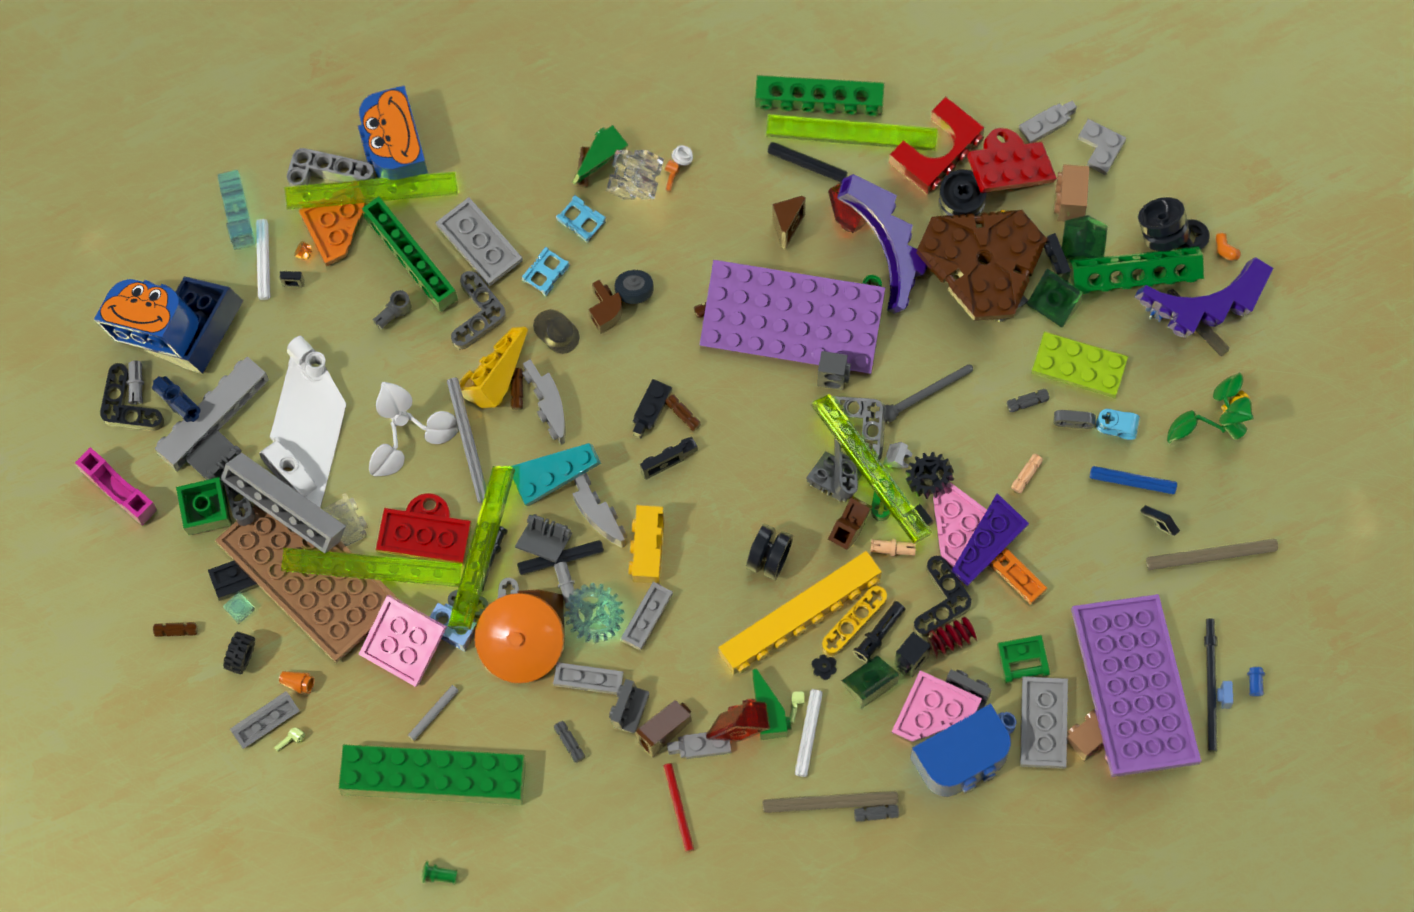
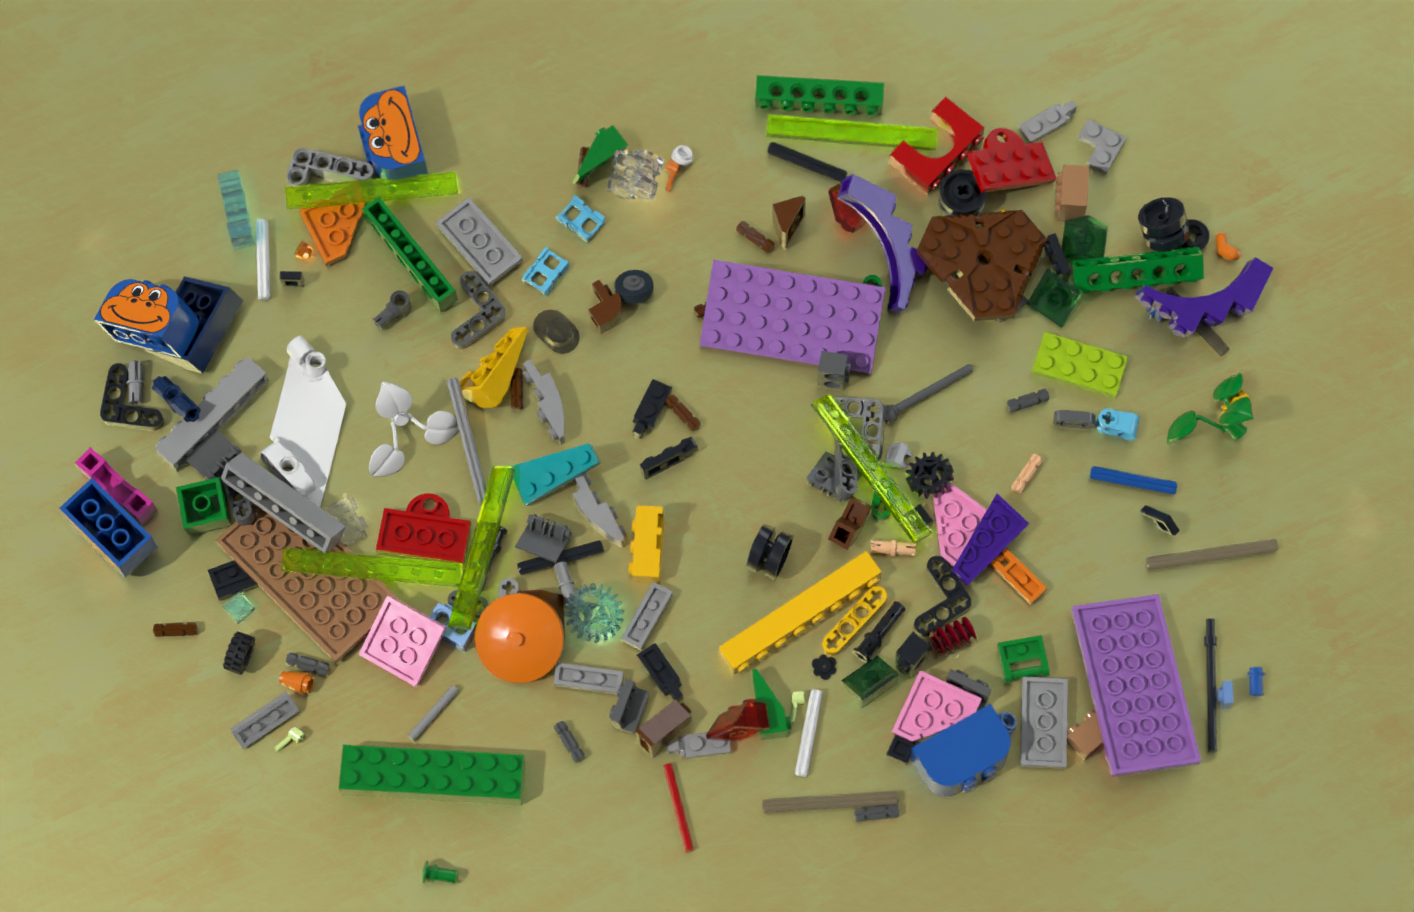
none -> blue brick [59,478,158,578]
none -> dark grey axle [286,652,330,676]
none -> black hinge [637,643,684,702]
none -> reddish brown axle [736,221,774,253]
none -> black tile [886,734,916,766]

